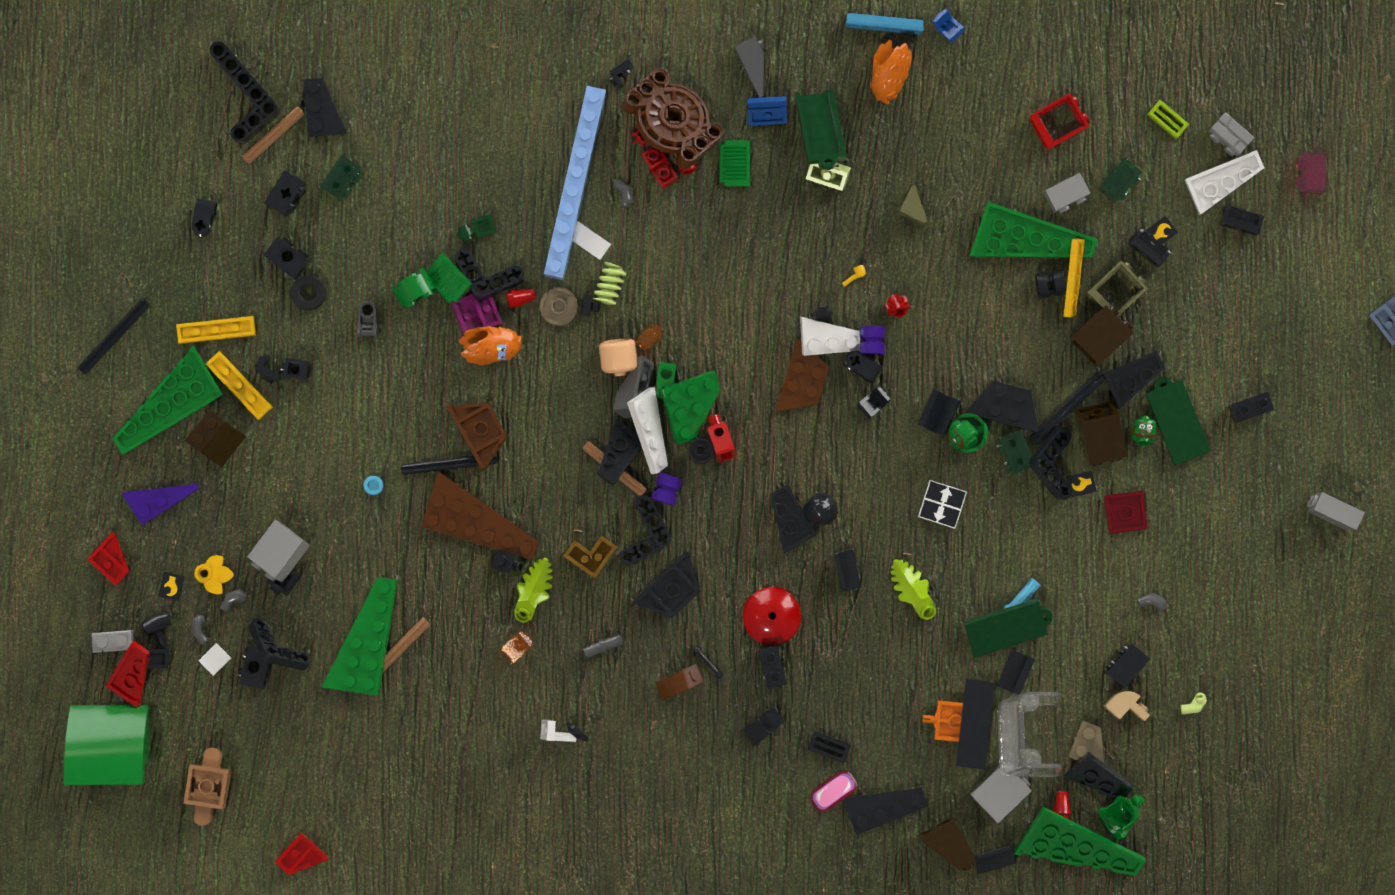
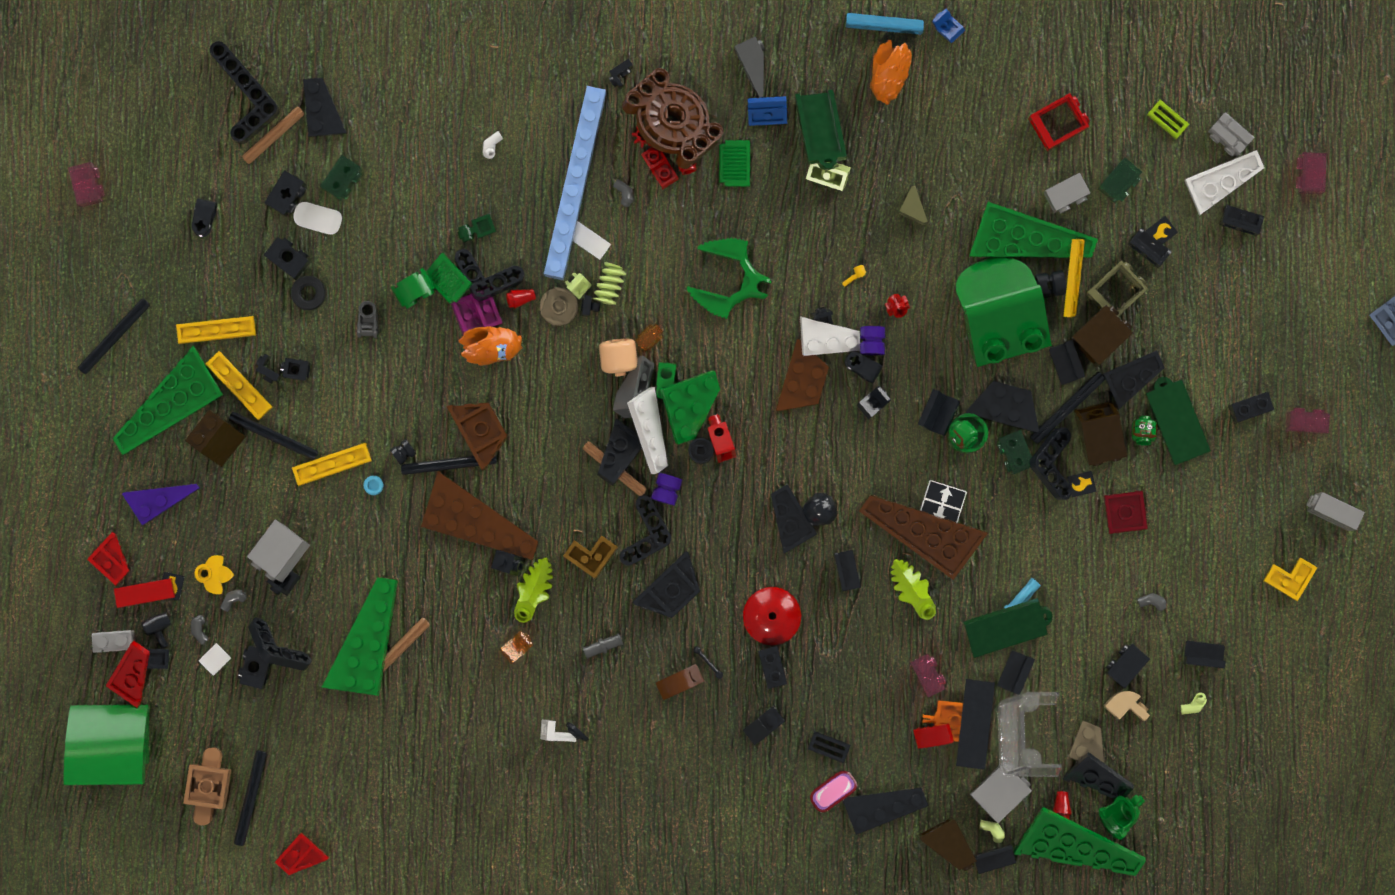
none -> clear pink brick [68,162,105,207]
none -> red tile [114,578,175,608]
none -> black axle [229,412,318,460]
none -> black axle [234,750,267,846]
none -> yellow tile [292,443,372,486]
none -> white sticker [293,202,342,234]
none -> black wheel [390,438,416,465]
none -> white arm [483,131,503,159]
none -> yellowish green tile [565,273,592,299]
none -> green piece [687,238,772,319]
none -> reddish brown wing [859,495,988,580]
none -> clear pink brick [909,654,947,698]
none -> red slope [913,723,954,749]
none -> green plate [956,257,1052,367]
none -> yellowish green arm [979,820,1005,843]
none -> black panel [1049,340,1085,385]
none -> black panel [1183,641,1226,669]
none -> yellow plate [1263,558,1317,601]
none -> clear pink brick [1286,408,1330,435]

